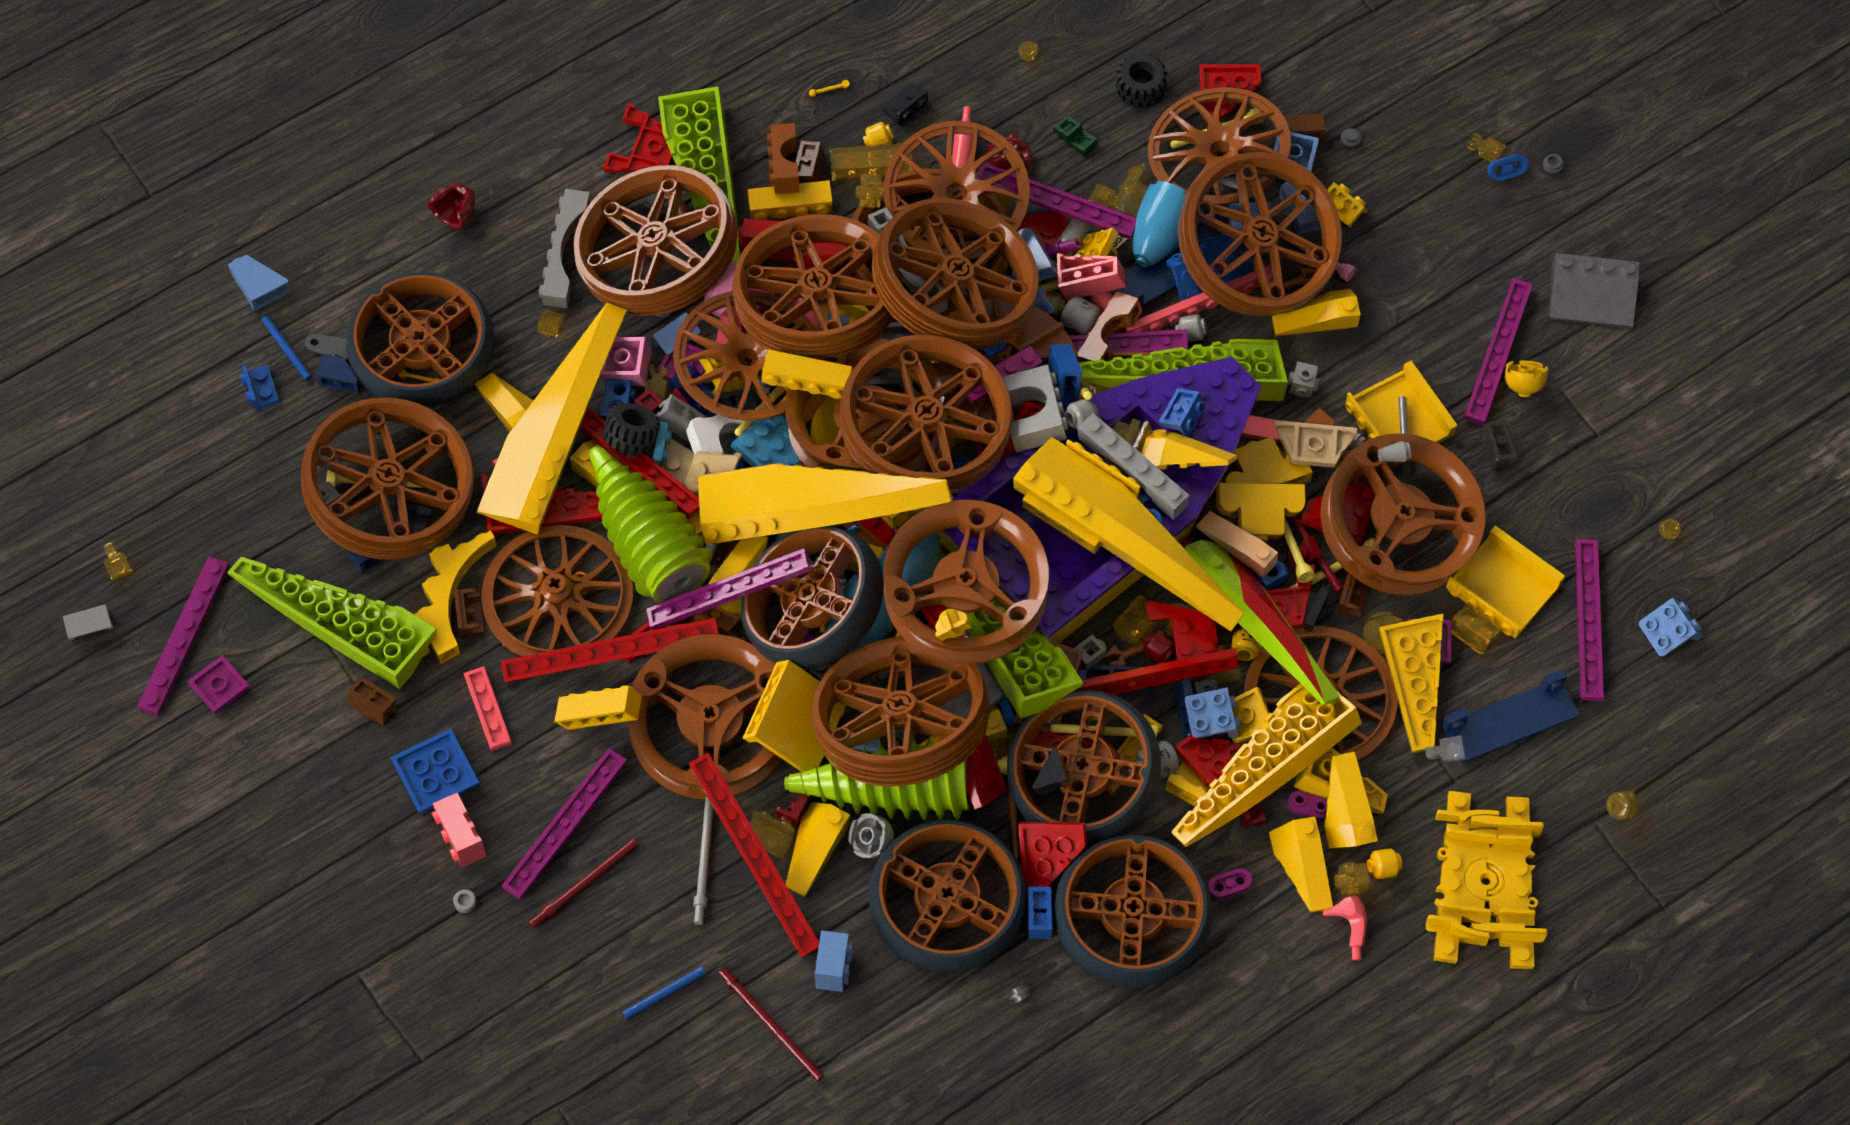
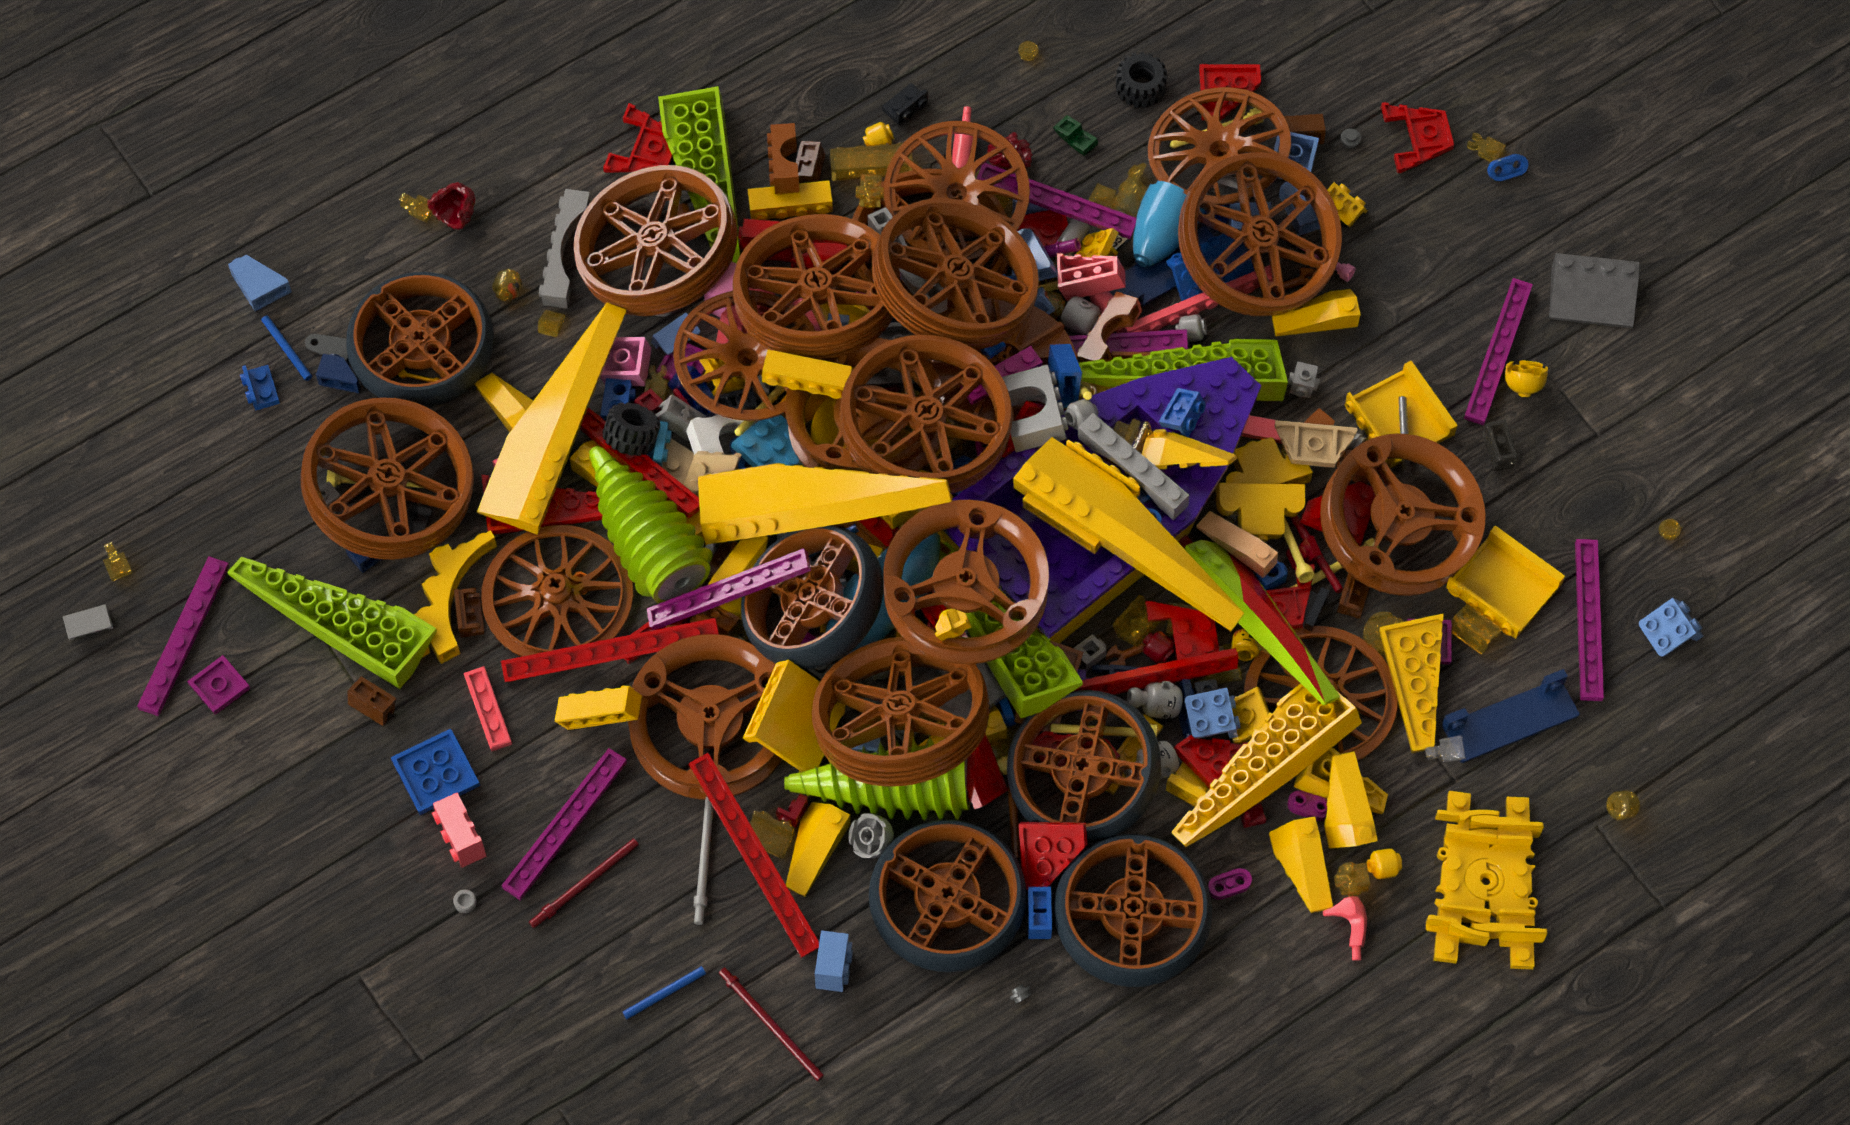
yellow hinge [809,80,850,97] -> none
black slope [1032,748,1070,795] -> none
light grey cone [1378,441,1411,462] -> none
dark grey plate [1543,154,1563,174] -> none
none -> clear yellow plate [399,193,432,223]
none -> clear yellow head [492,269,522,301]
none -> light grey piece [1127,681,1183,719]
none -> red wing [1381,102,1454,173]

